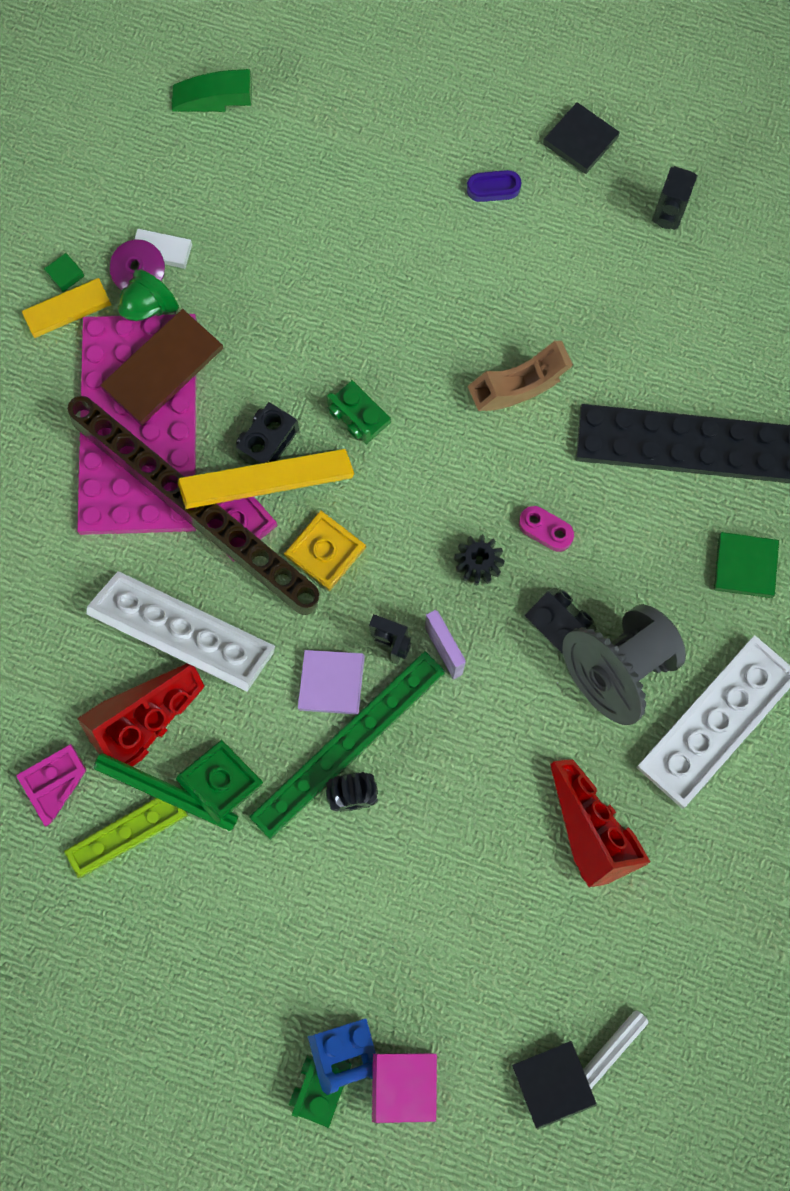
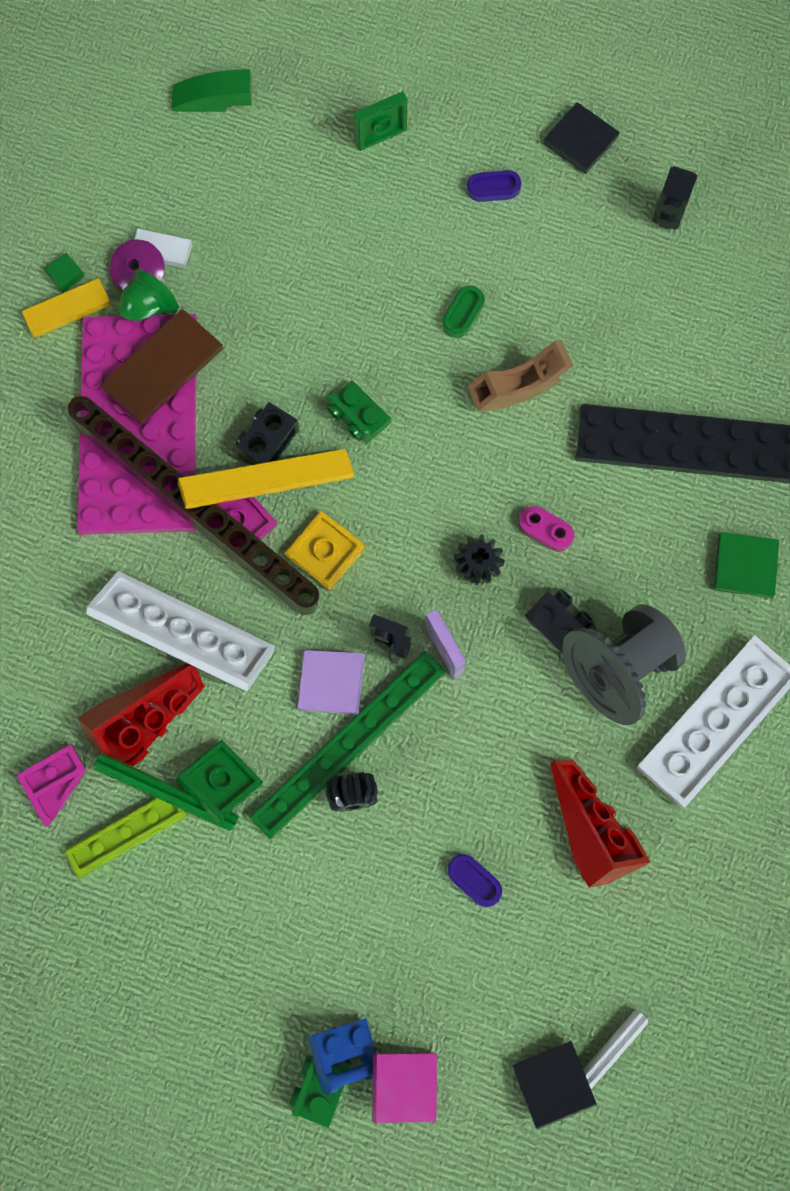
none -> green tile [353,91,408,151]
none -> green tile [443,286,484,338]
none -> dark purple tile [447,854,502,907]

